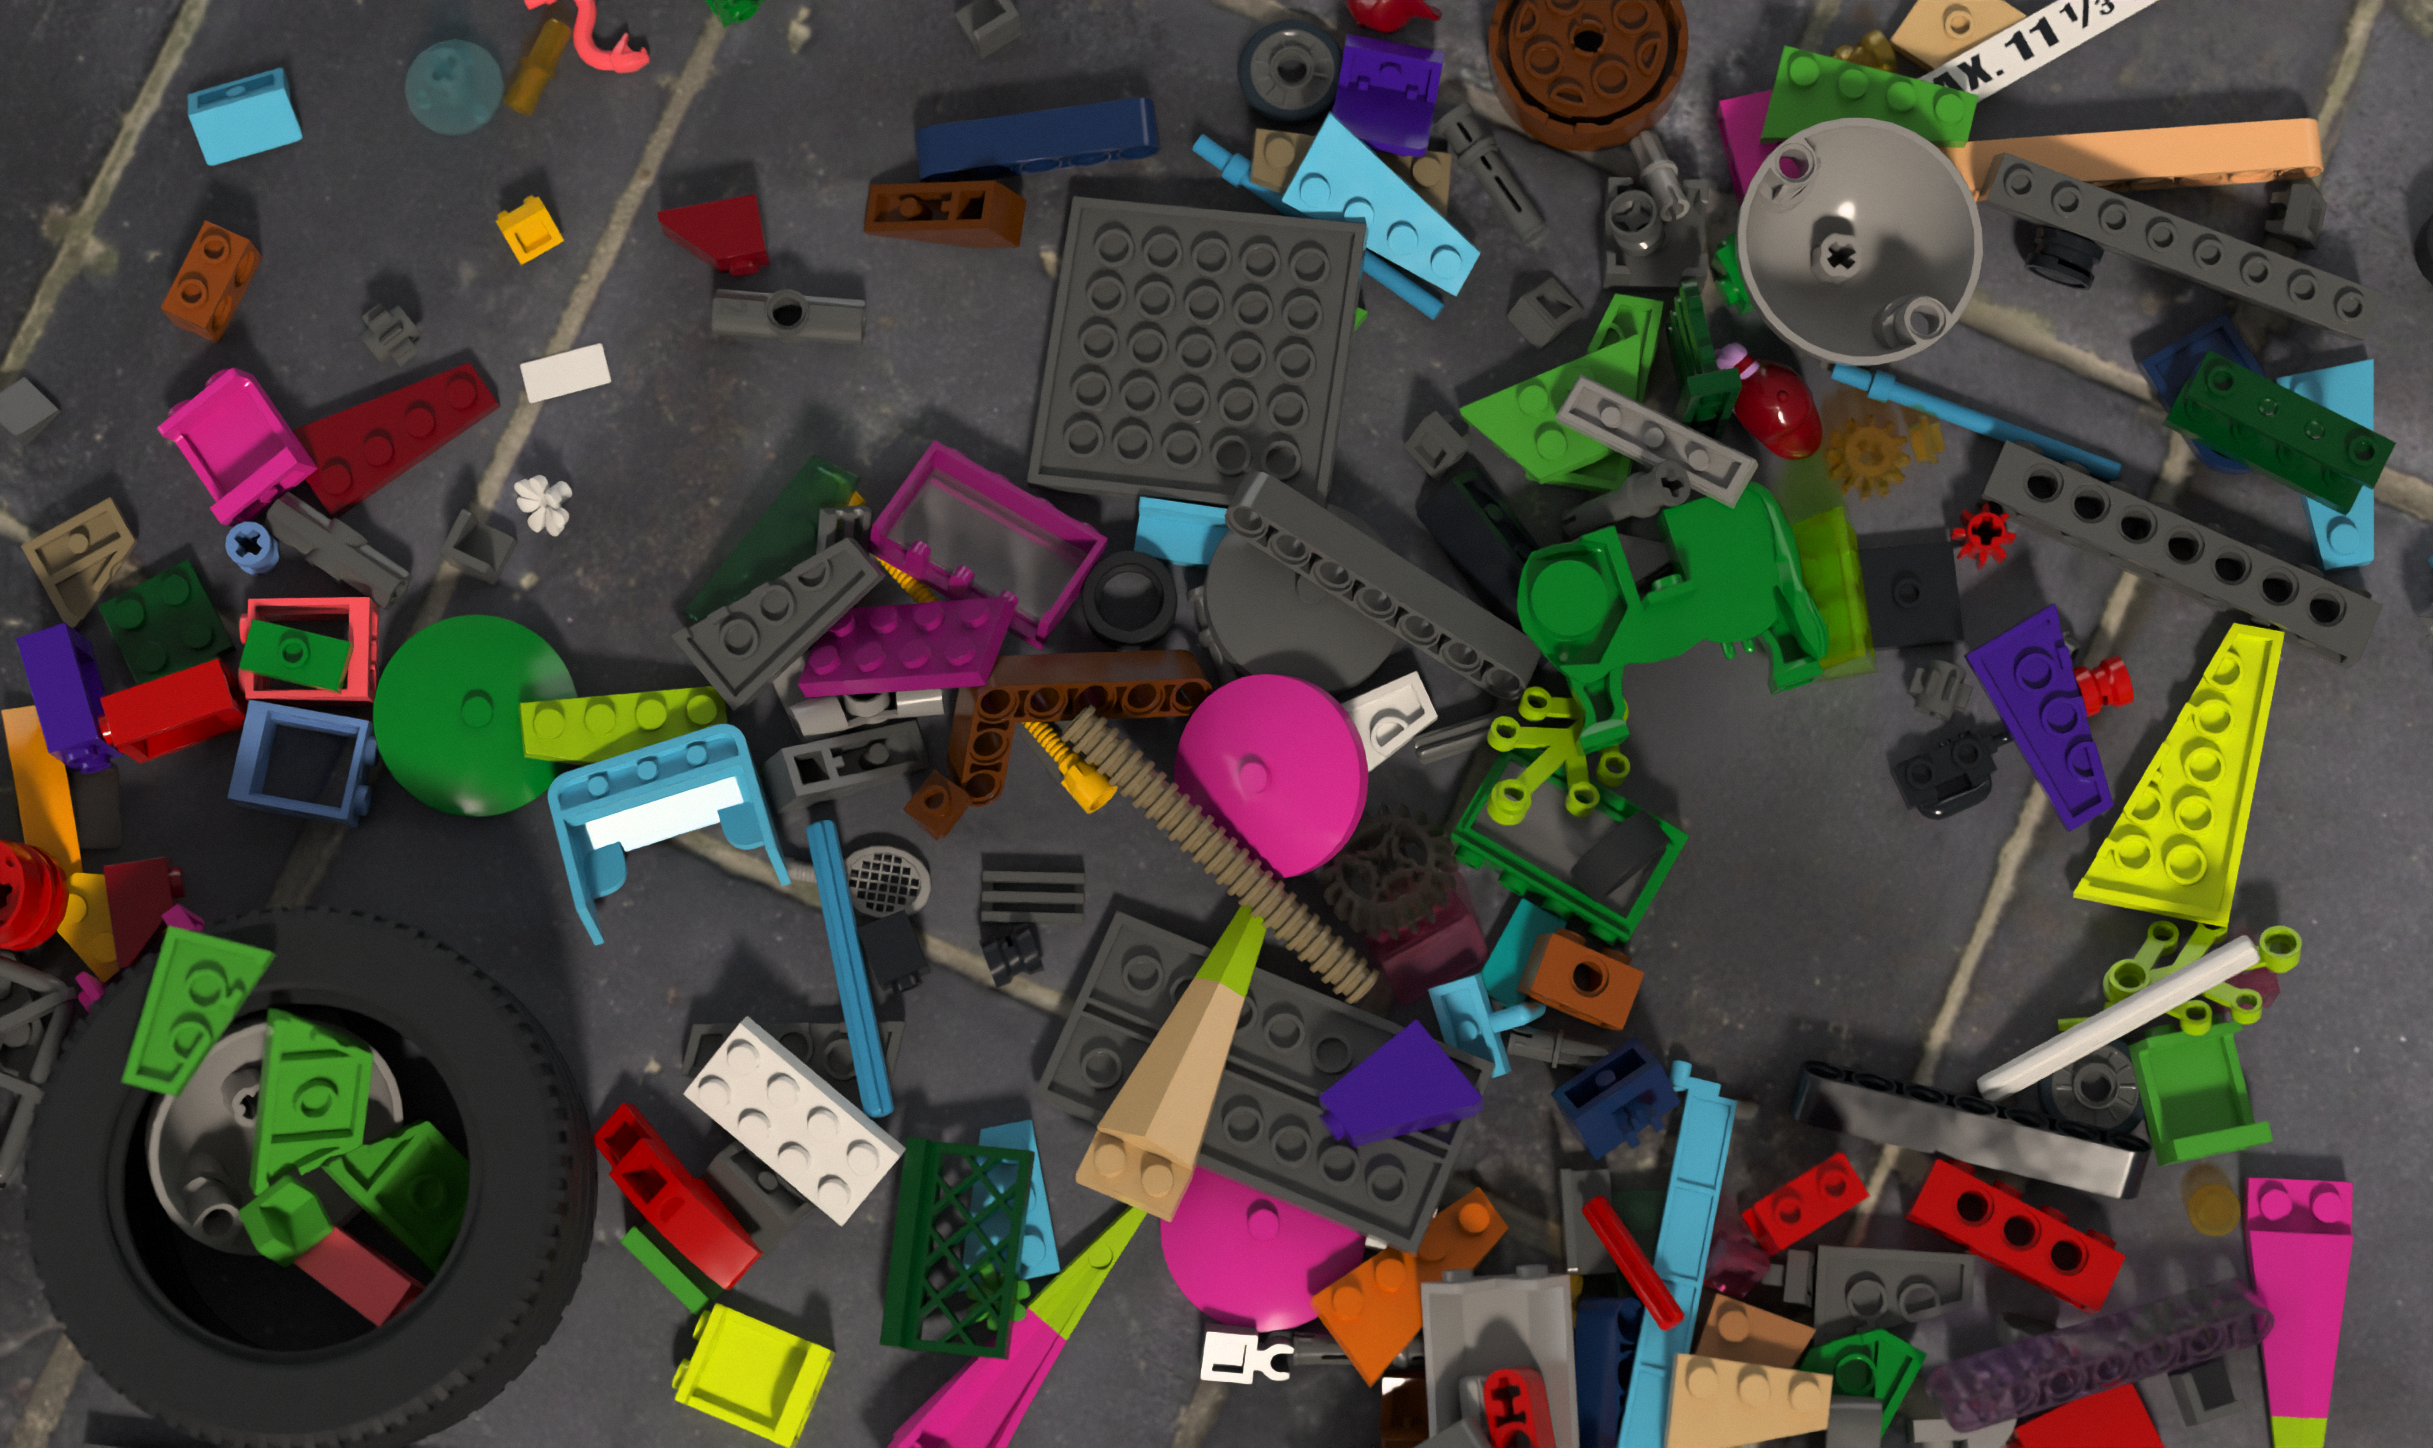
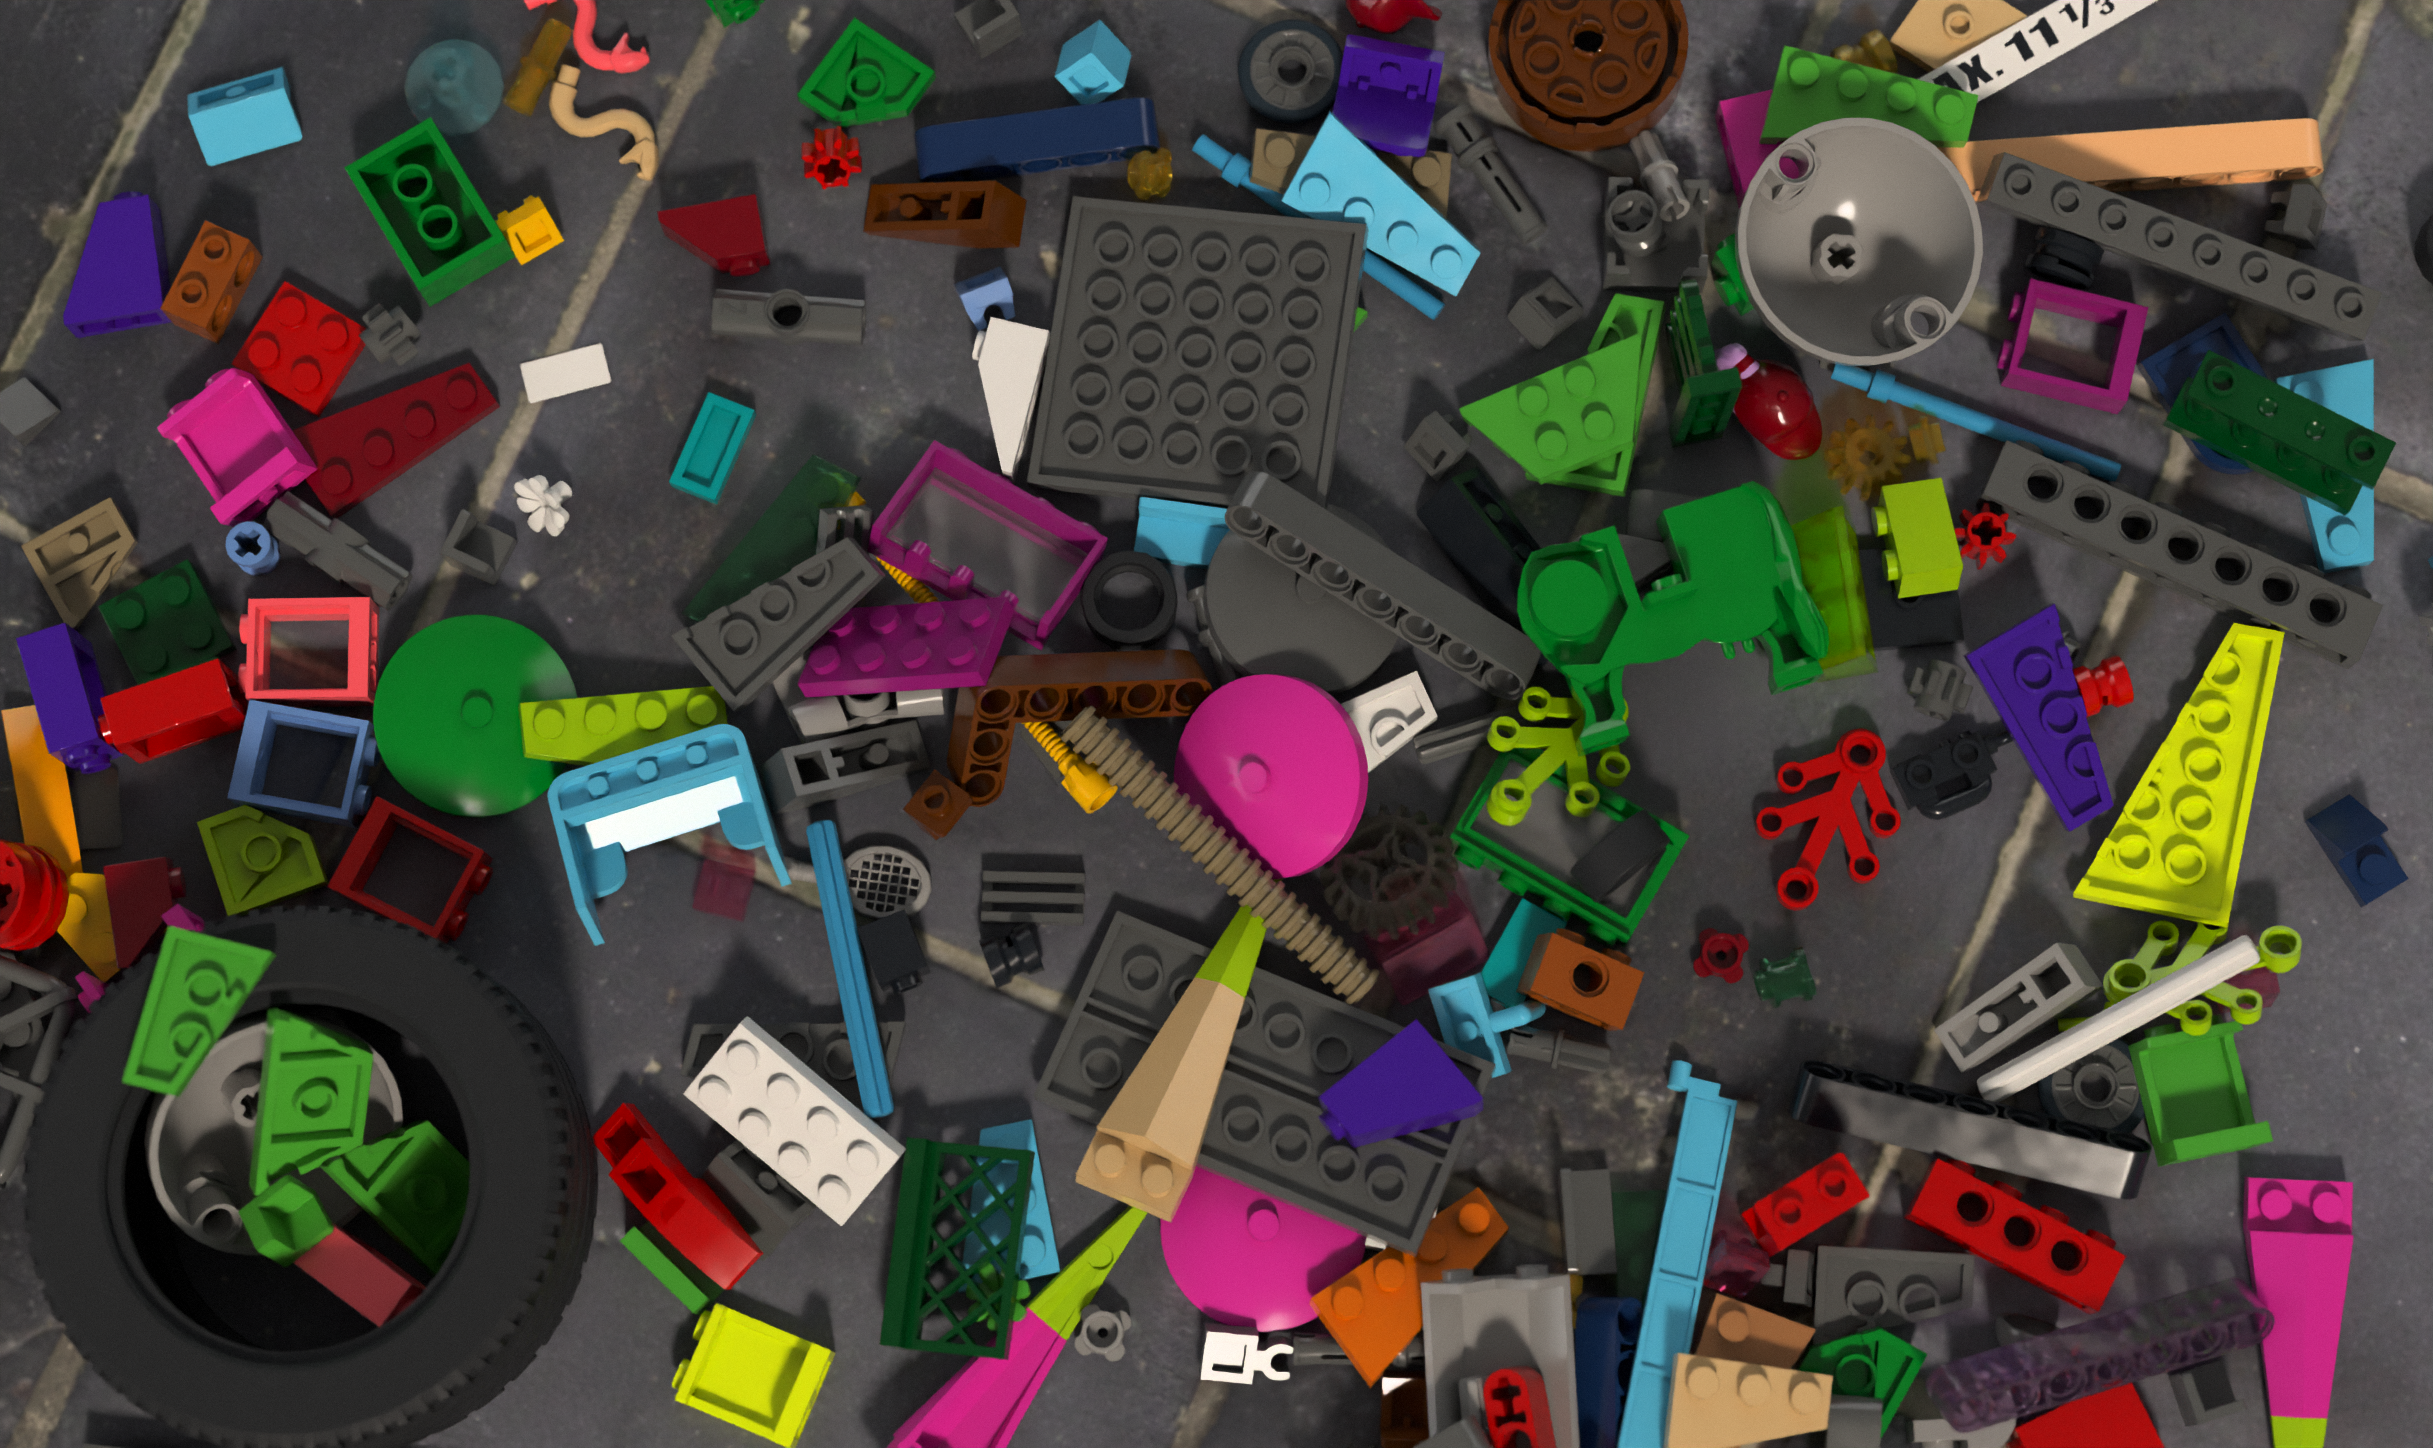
green plate [239,619,354,694] -> none
dark blue brick [1550,1036,1681,1161] -> none
light grey tile [1555,374,1758,509] -> none
dark grey pin [1561,460,1690,539] -> none
red axle [1582,1195,1685,1331] -> none
clear yellow plate [2187,1184,2241,1237] -> none
none -> dark purple slope [63,191,172,338]
none -> lime plate [197,805,329,916]
none -> red plate [231,281,367,418]
none -> red window [327,796,493,944]
none -> green brick [344,117,516,307]
none -> tan animal [549,65,659,181]
none -> teal tile [669,392,756,505]
none -> clear pink tile [692,859,757,922]
none -> green plate [797,17,936,128]
none -> red gear [801,126,862,190]
none -> medium blue tile [954,267,1015,331]
none -> white slope [972,317,1050,485]
none -> medium azure panel [1054,20,1131,105]
none -> light grey plate [1074,1304,1131,1362]
none -> clear yellow plate [1127,148,1173,200]
none -> dark red plate [1693,928,1749,984]
none -> clear green brick [1753,946,1816,1008]
none -> red plant [1754,728,1901,911]
none -> lime brick [1871,478,1963,598]
none -> light grey slope [1934,943,2103,1073]
none -> magenta window [1996,278,2149,414]
none -> dark blue slope [2305,794,2408,908]

